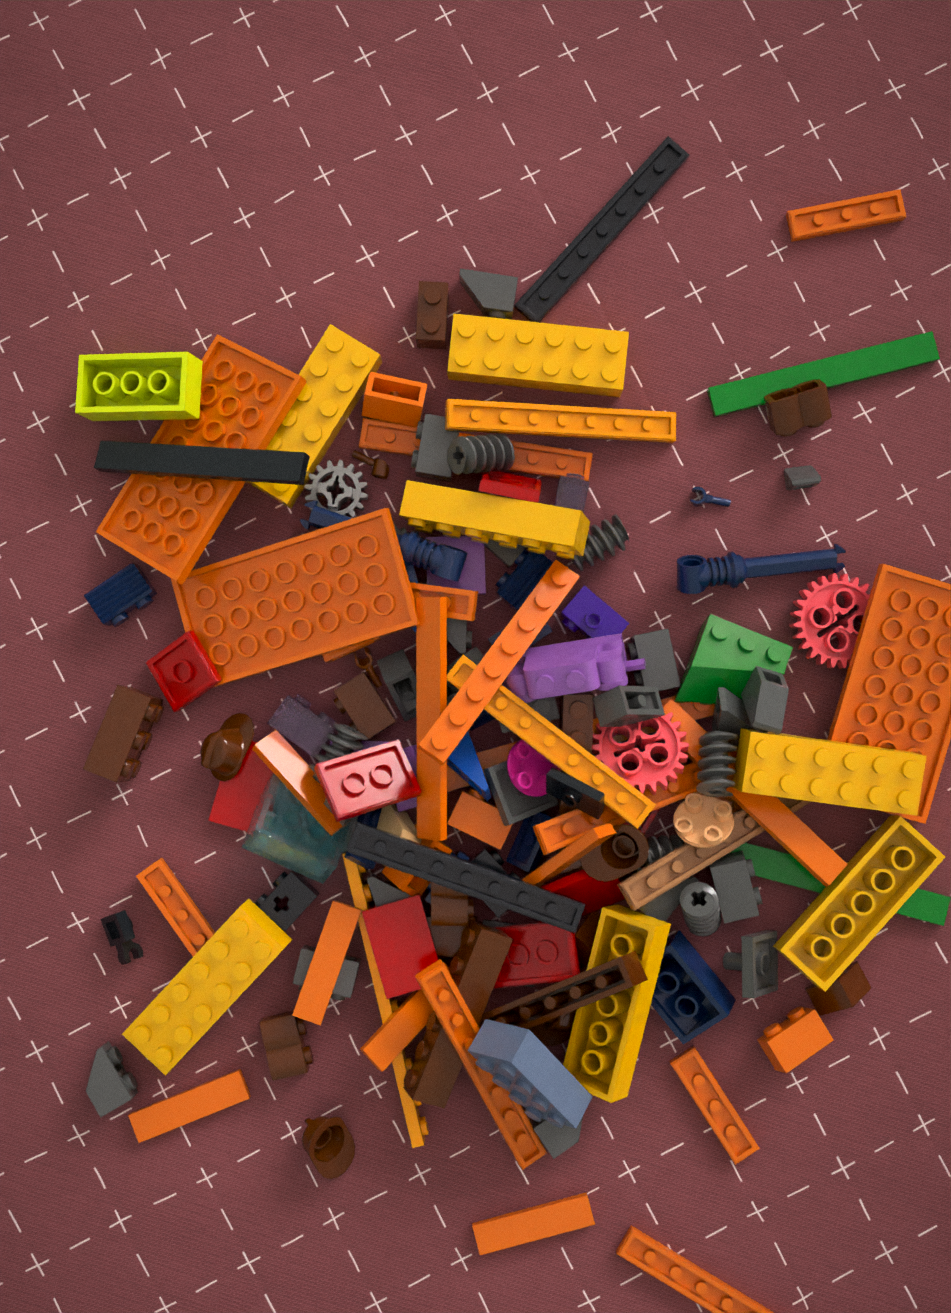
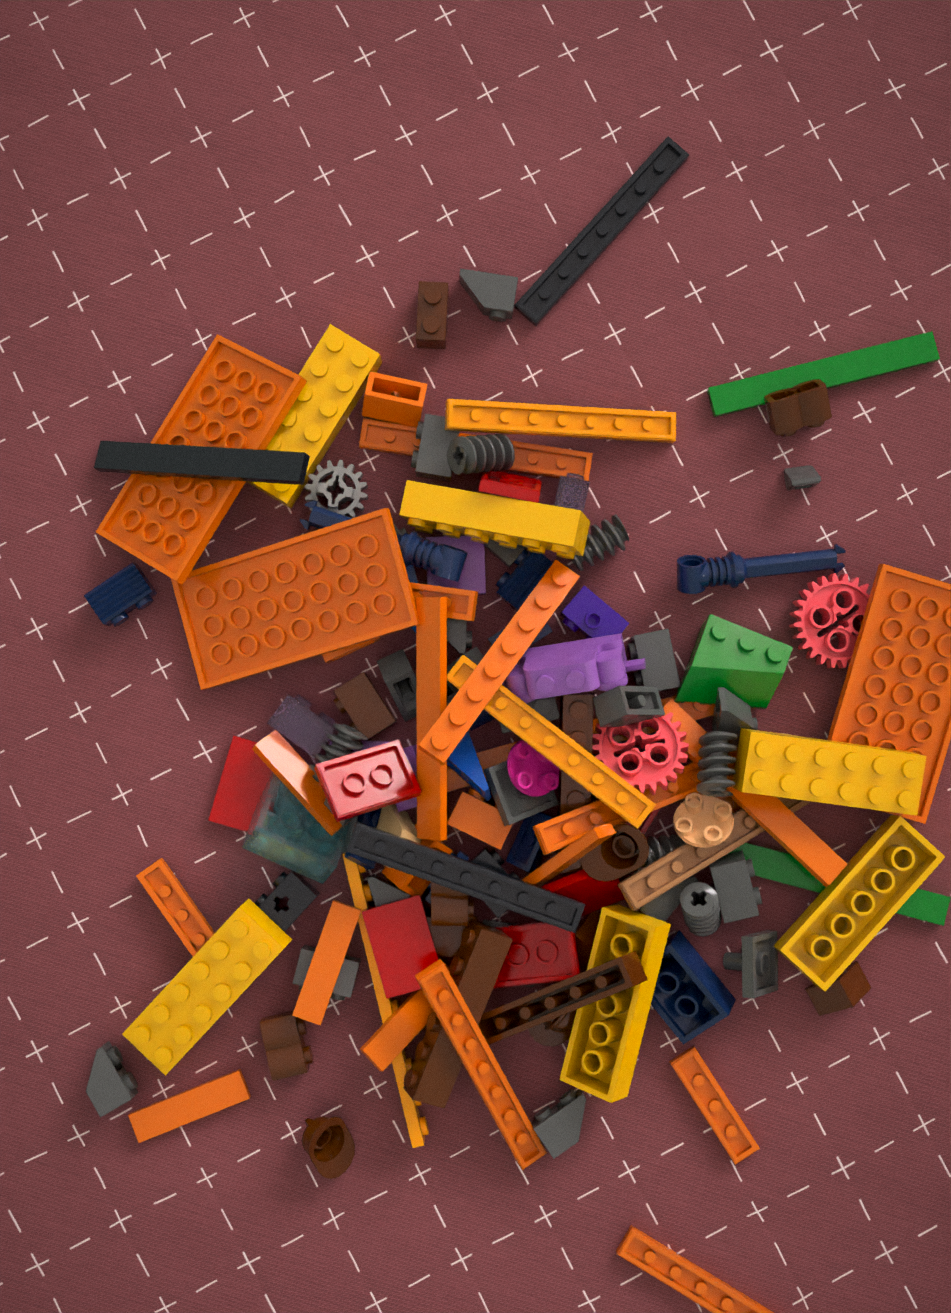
neon yellow brick [75,352,203,421] -> none
reddish brown brick [83,685,164,783] -> none
black plate [100,910,143,965] -> none
red tile [145,631,222,712] -> none
reddish brown piece [200,713,254,782] -> none
reddish brown hand [352,450,390,479] -> none
dark orange hand [354,647,383,688] -> none
yellow brick [447,314,629,397] -> none
sand blue brick [468,1019,593,1129] -> none
orange tile [472,1192,595,1255] -> none
black plate [546,767,605,819] -> none
dark blue hand [690,487,731,507] -> none
dark grey slope [741,666,789,735] -> none
orange brick [757,1006,834,1073] -> none
orange tile [786,189,906,242] -> none

